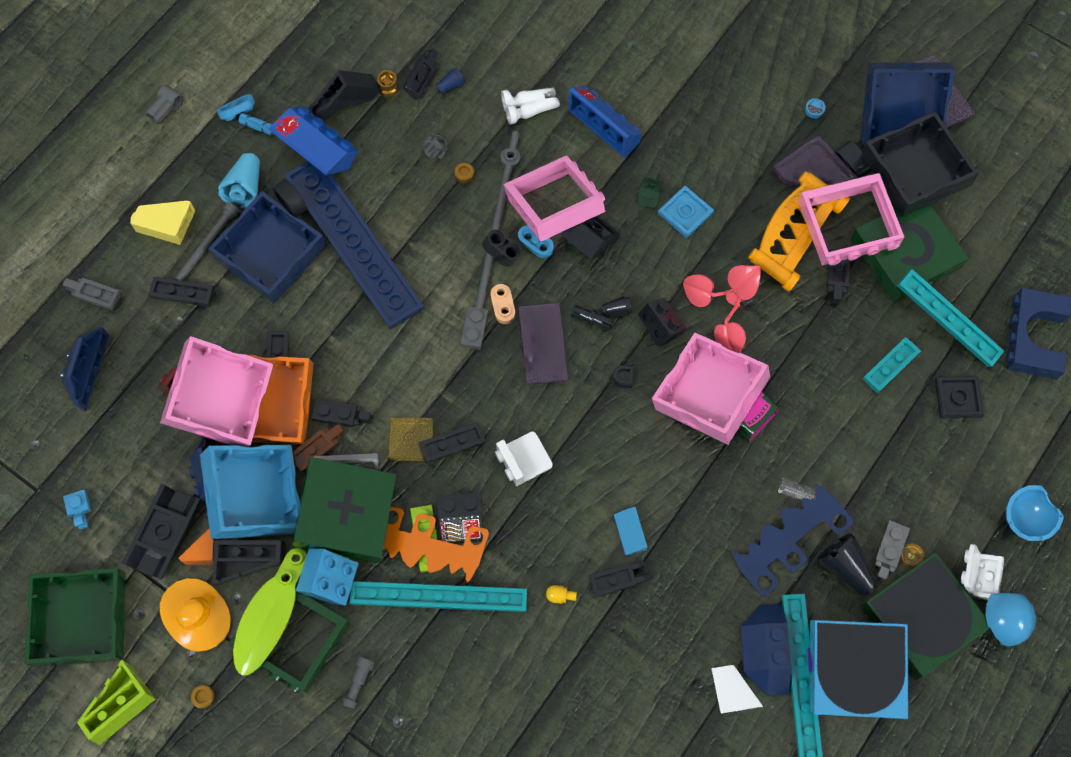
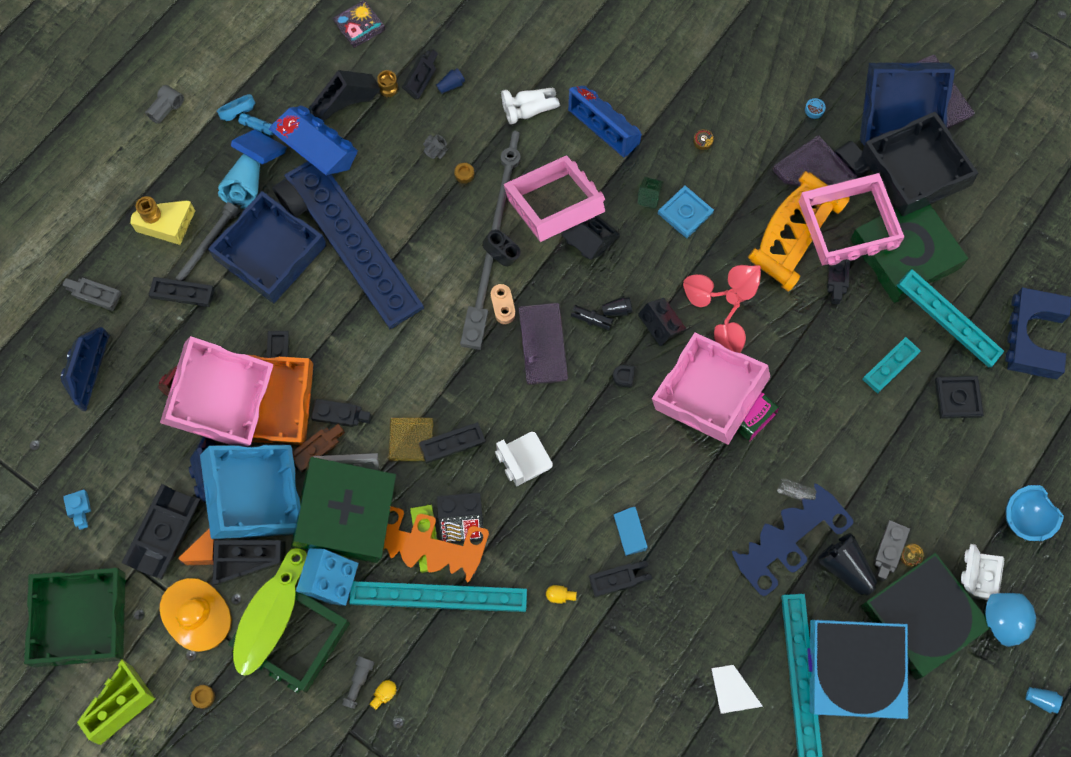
dark azure plate [518,225,554,258] -> none
dark blue wedge [740,604,791,695] -> none
none -> pearl gold wheel [135,196,161,224]
none -> blue tile [231,129,287,165]
none -> clear purple tile [333,0,385,48]
none -> yellow cylinder [370,680,397,710]
none -> tile [693,129,714,150]
none -> dark azure cone [1025,687,1063,714]

